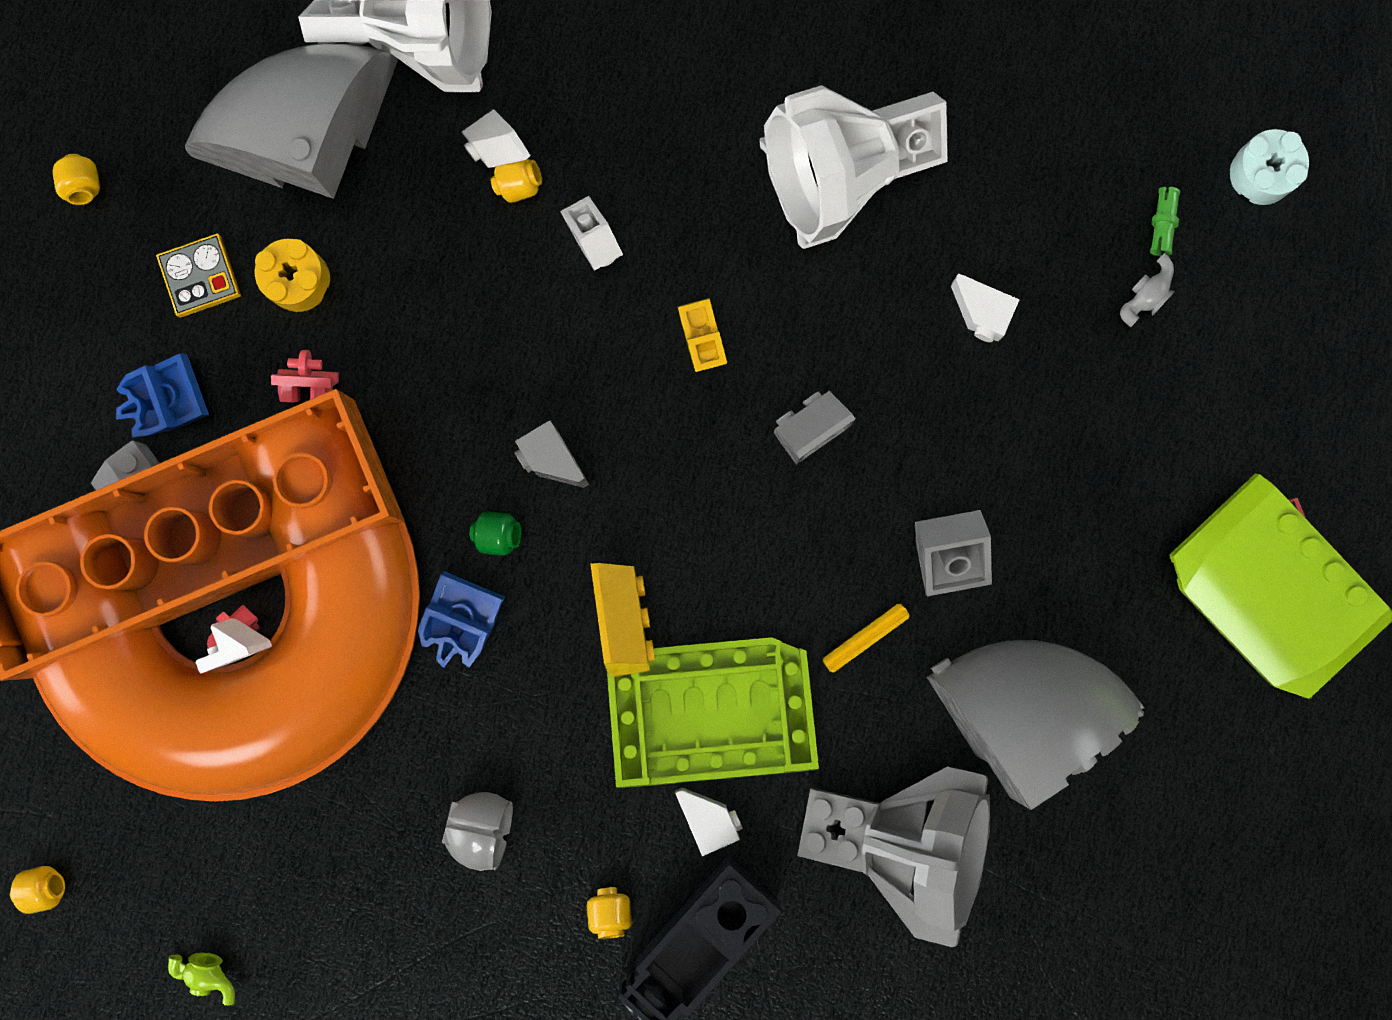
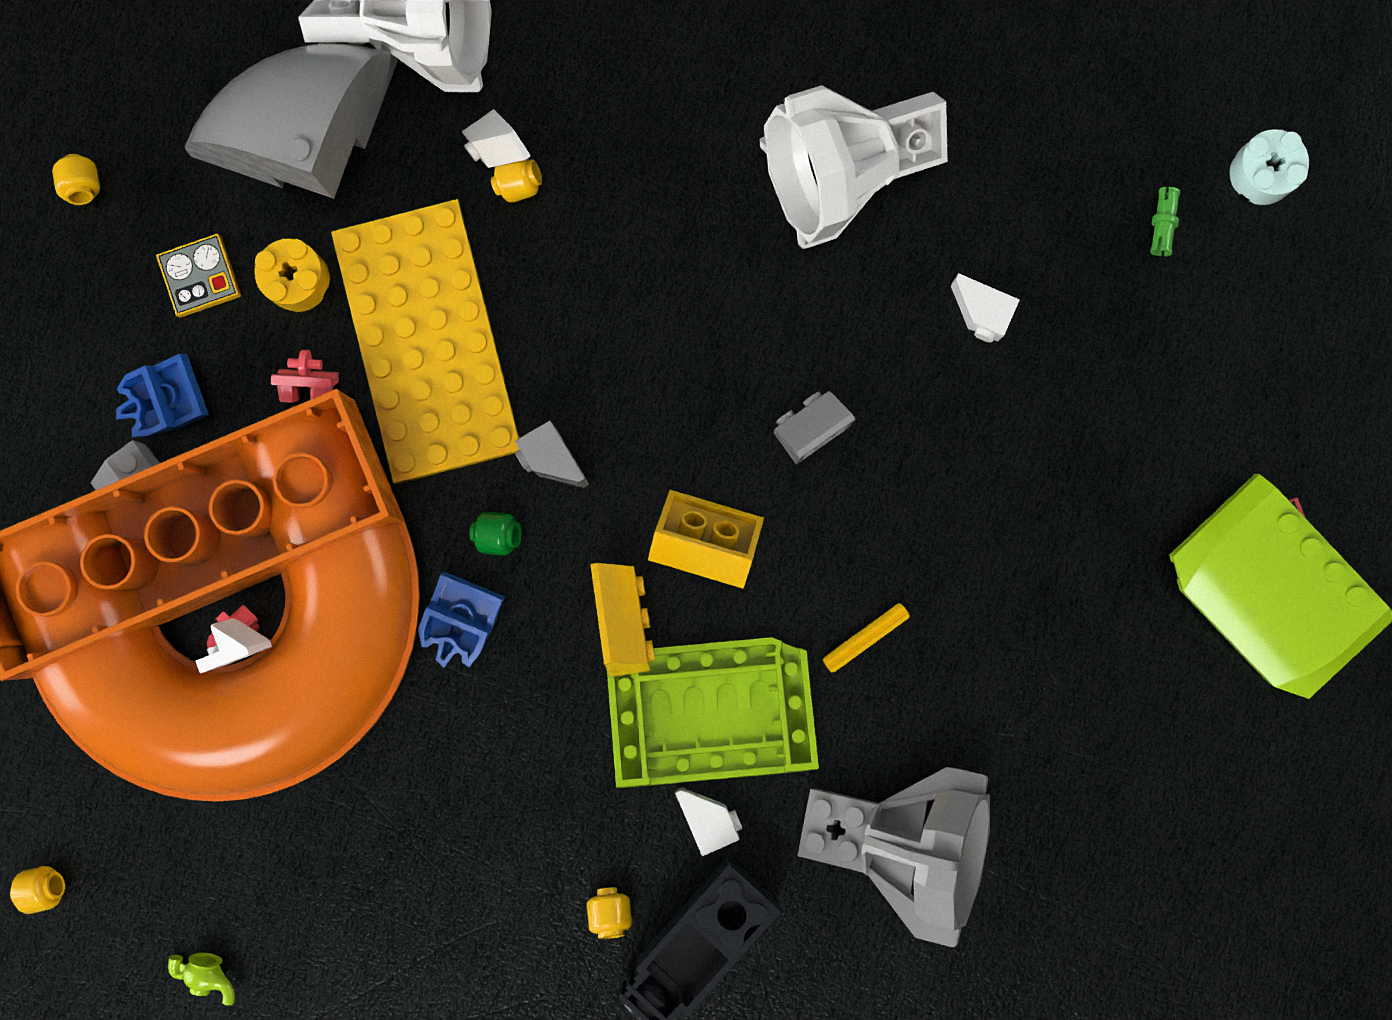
light grey piece [442,792,513,871] -> none
white slope [560,196,623,271] -> none
yellow slope [677,298,727,372] -> none
light grey slope [915,510,992,596] -> none
light grey brick [927,640,1144,810] -> none
light grey piece [1120,253,1175,327] -> none
none -> yellow plate [331,199,519,484]
none -> yellow slope [648,490,764,589]

